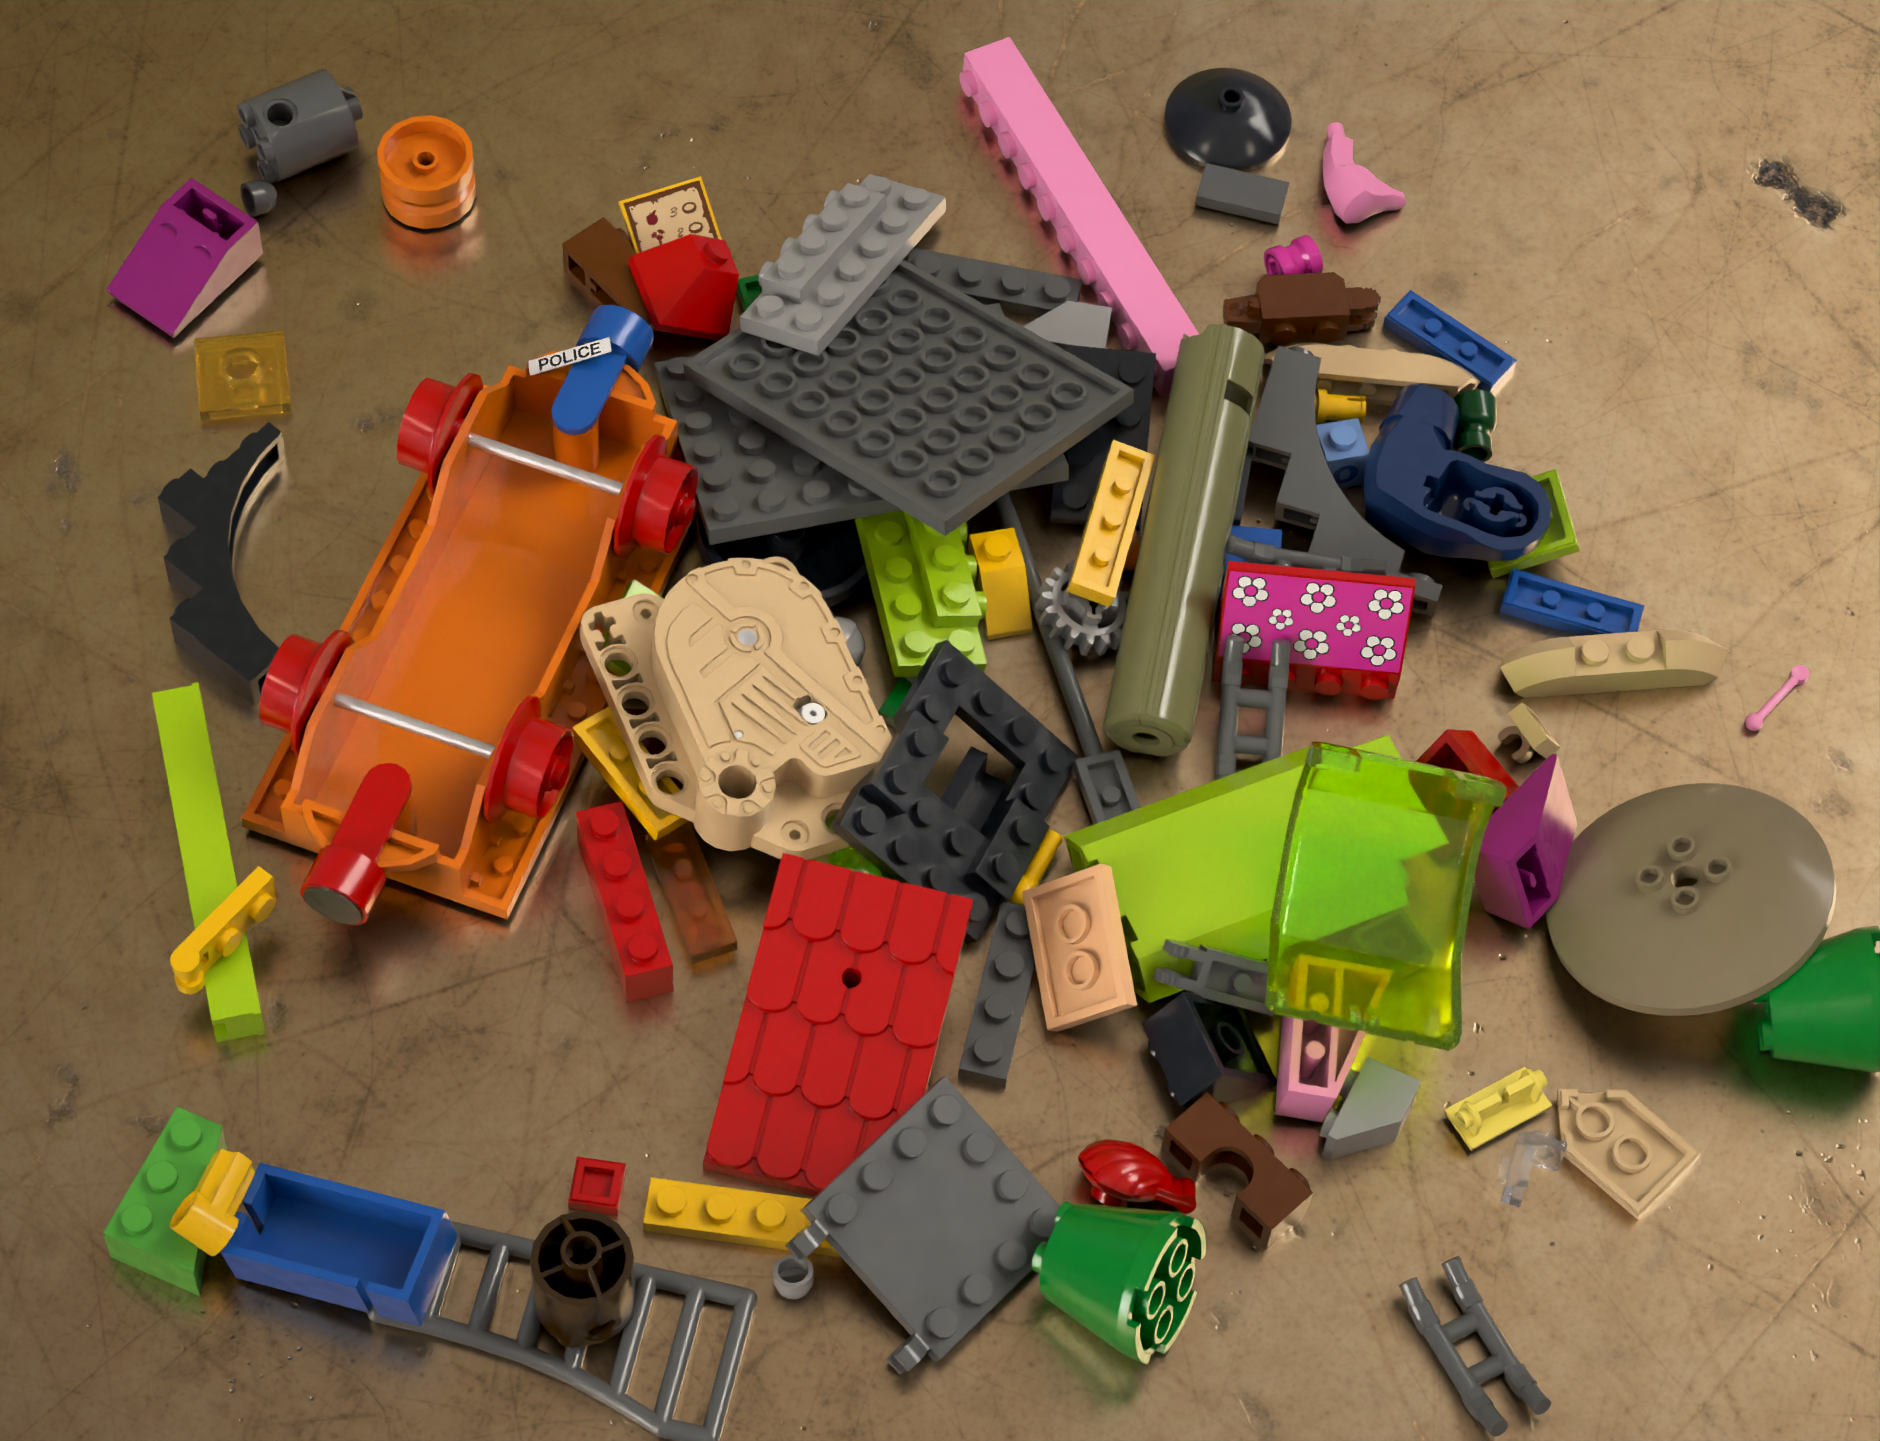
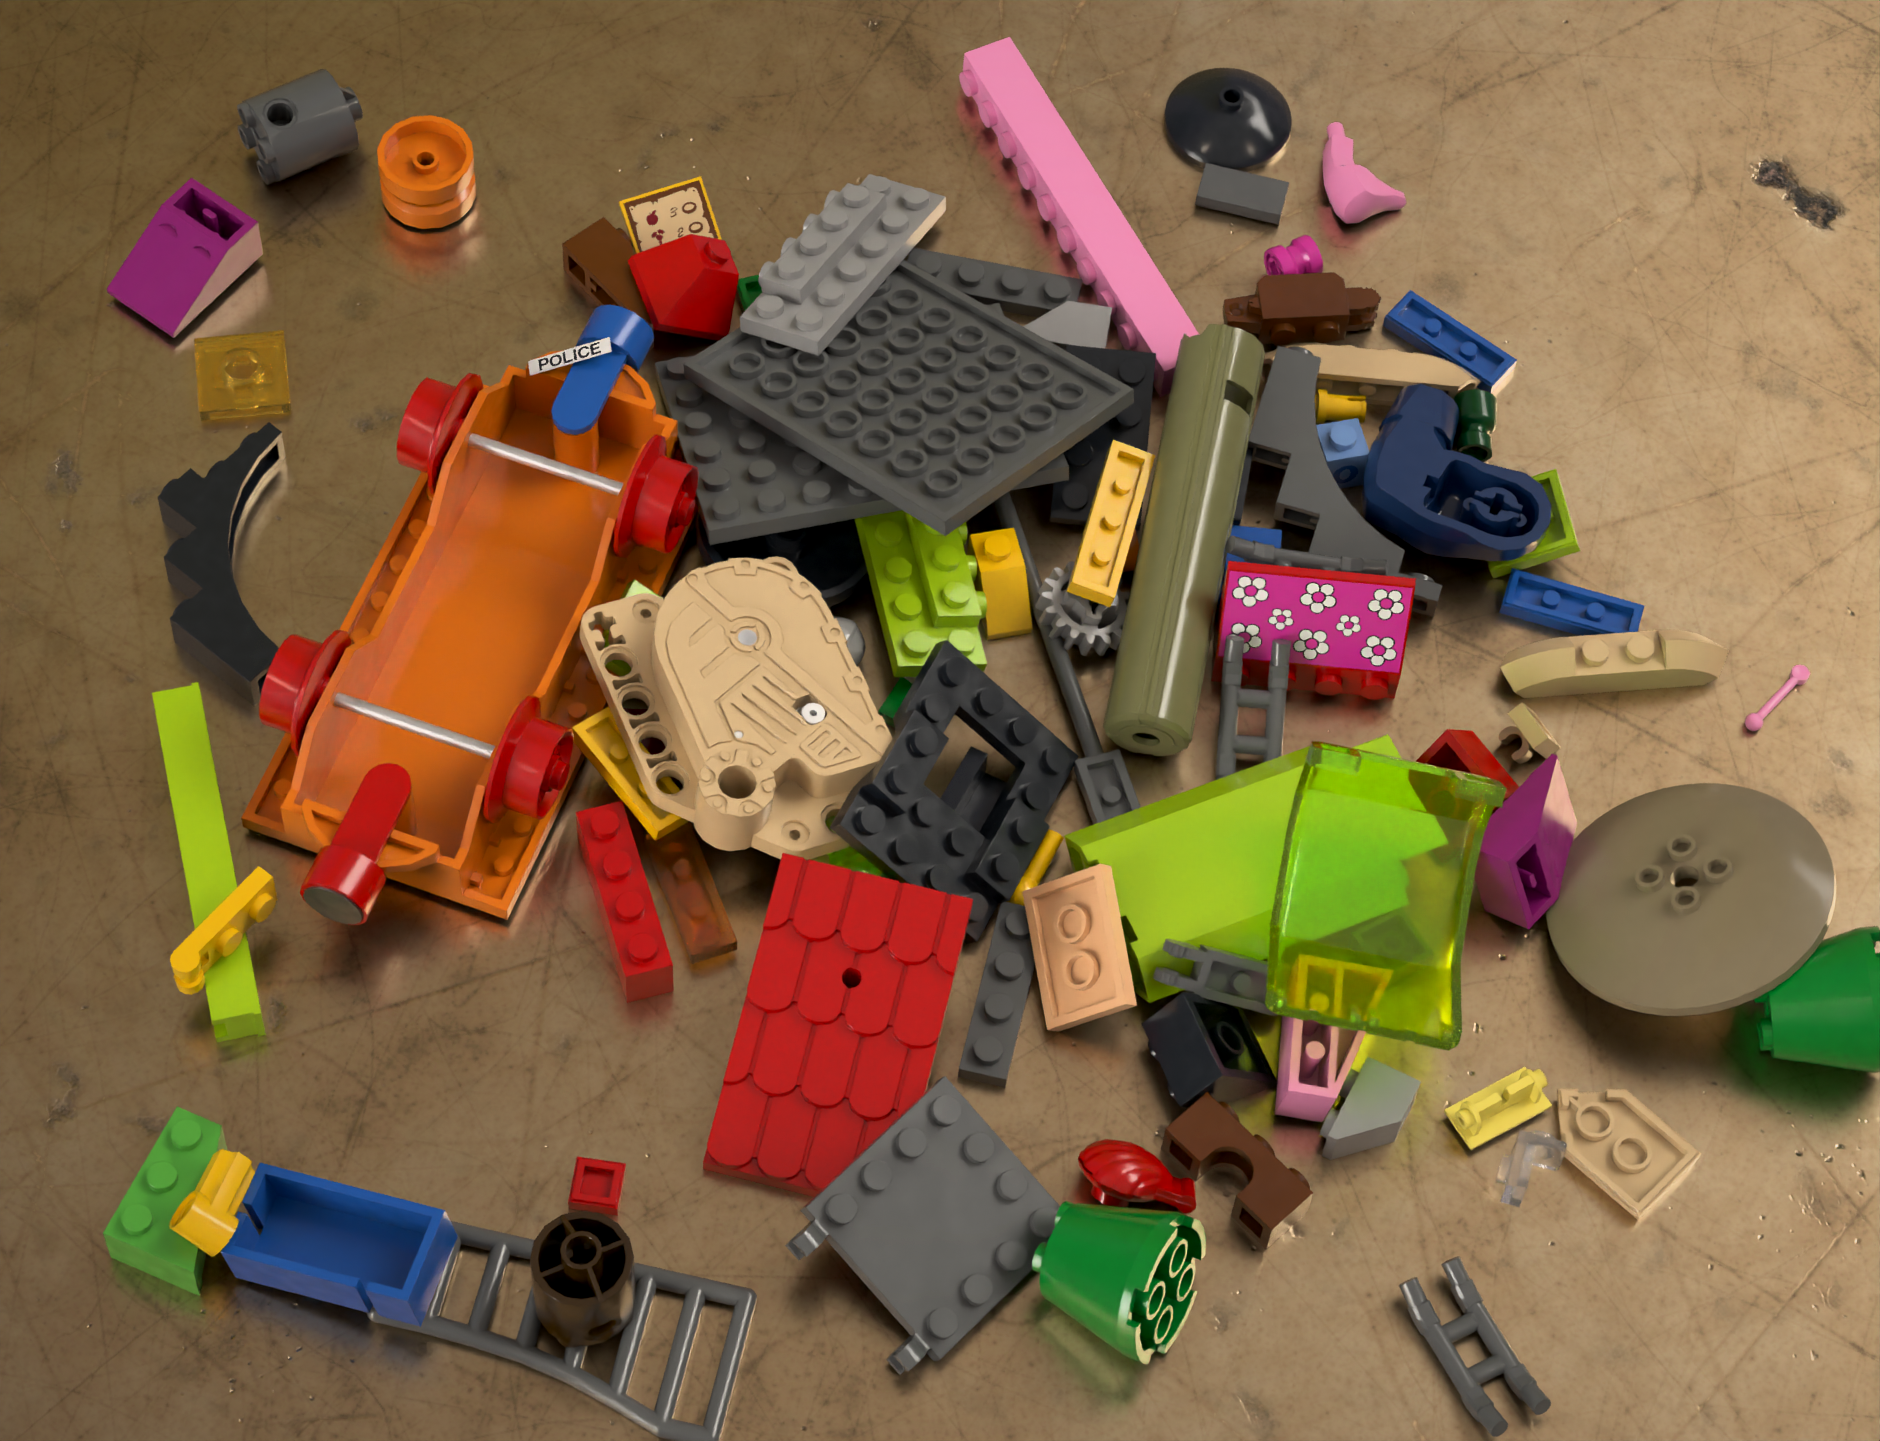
dark grey hinge [240,180,277,217] -> none
yellow plate [643,1177,841,1257] -> none
light grey hinge [773,1254,814,1299] -> none

